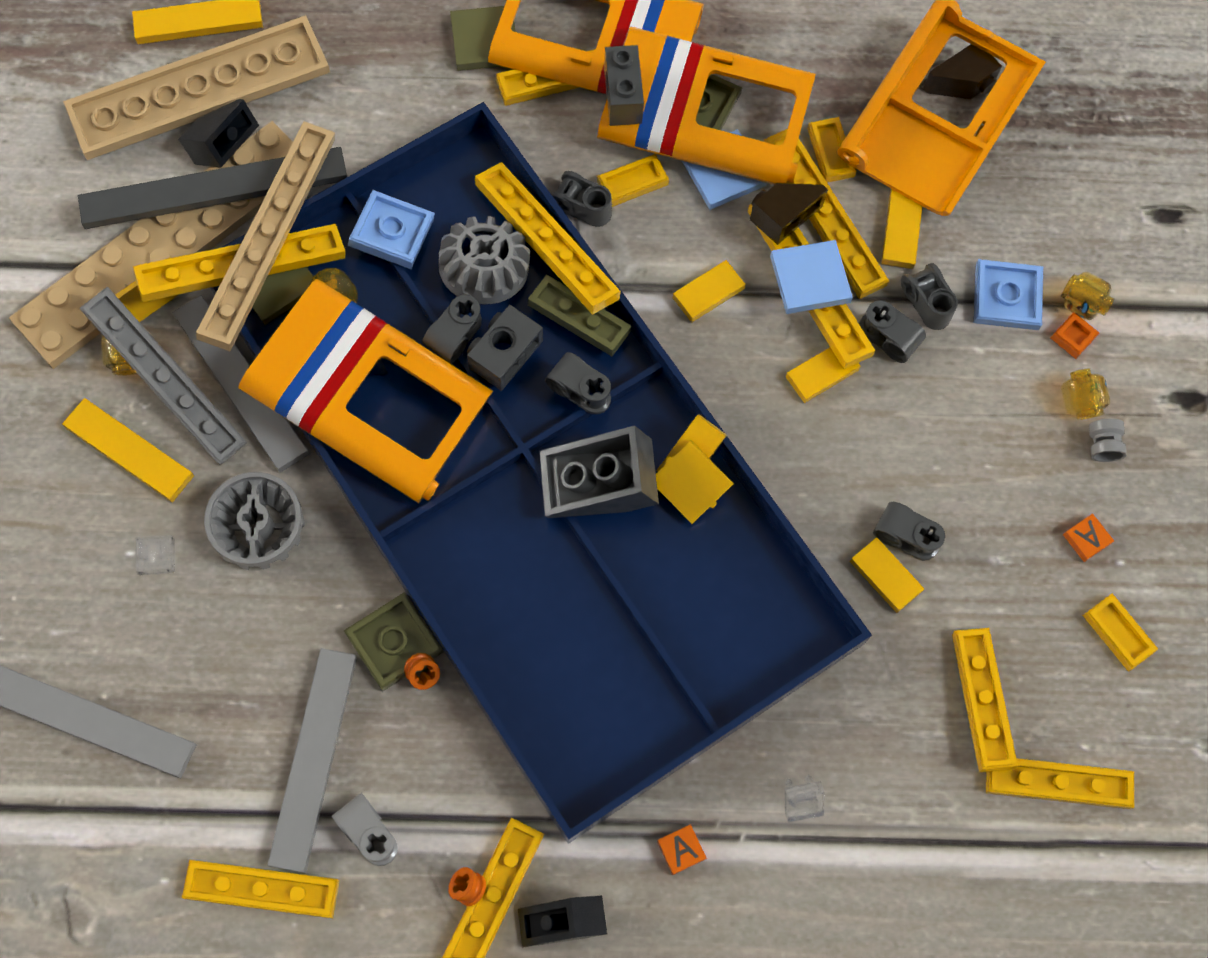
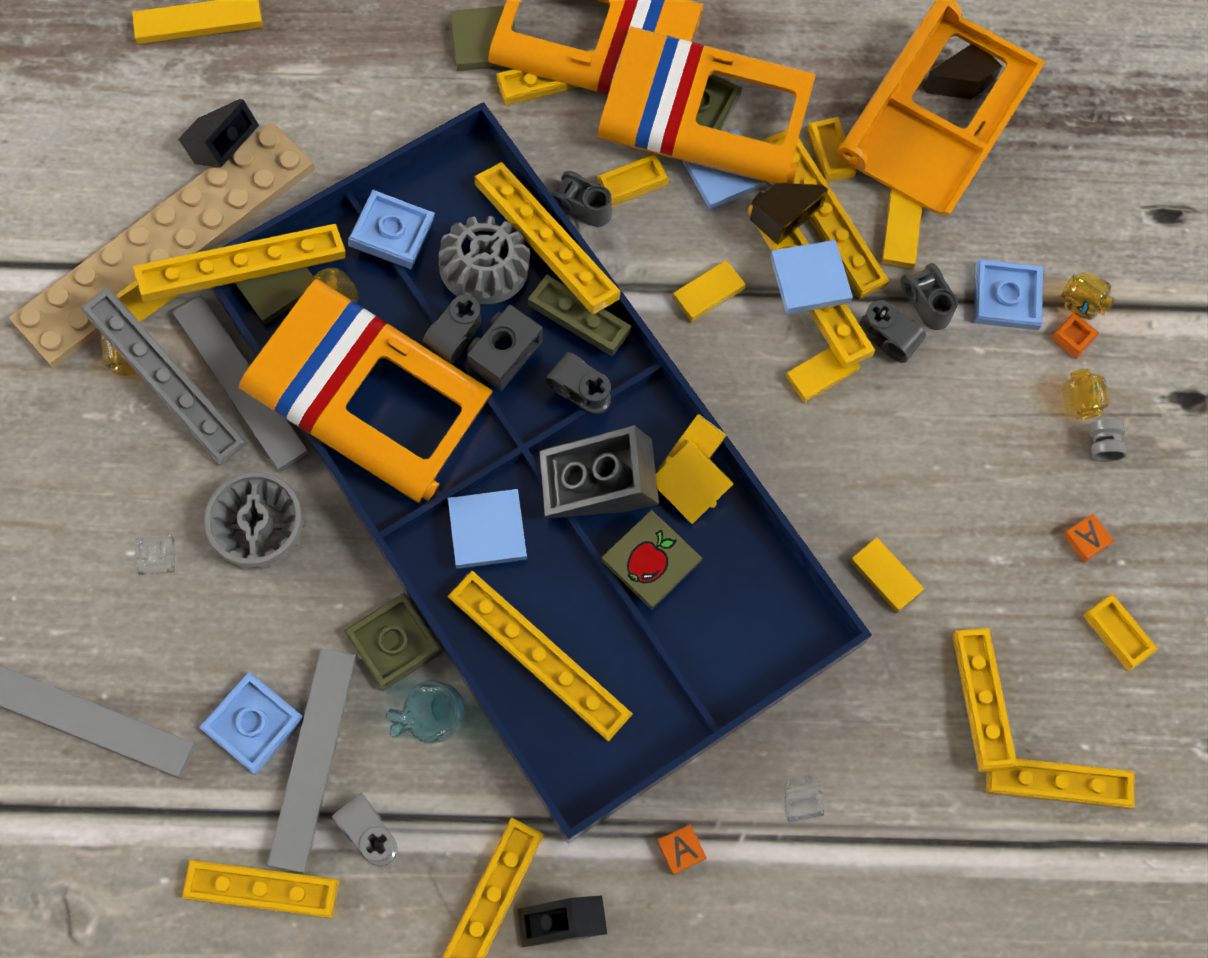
yellow tile [62,398,194,503] -> none
tan plate [63,15,330,160] -> none
dark grey tile [78,147,347,229] -> none
tan plate [196,121,335,351] -> none
orange bush [404,653,440,690] -> none
orange bush [448,867,486,906] -> none
dark grey brick [604,45,644,126] -> none
dark grey piece [873,502,945,561] -> none
none -> light blue tile [199,672,304,775]
none -> clear light blue hat [386,680,465,744]
none -> light blue tile [448,489,527,569]
none -> yellow tile [448,571,633,742]
none -> olive tile [601,510,703,610]

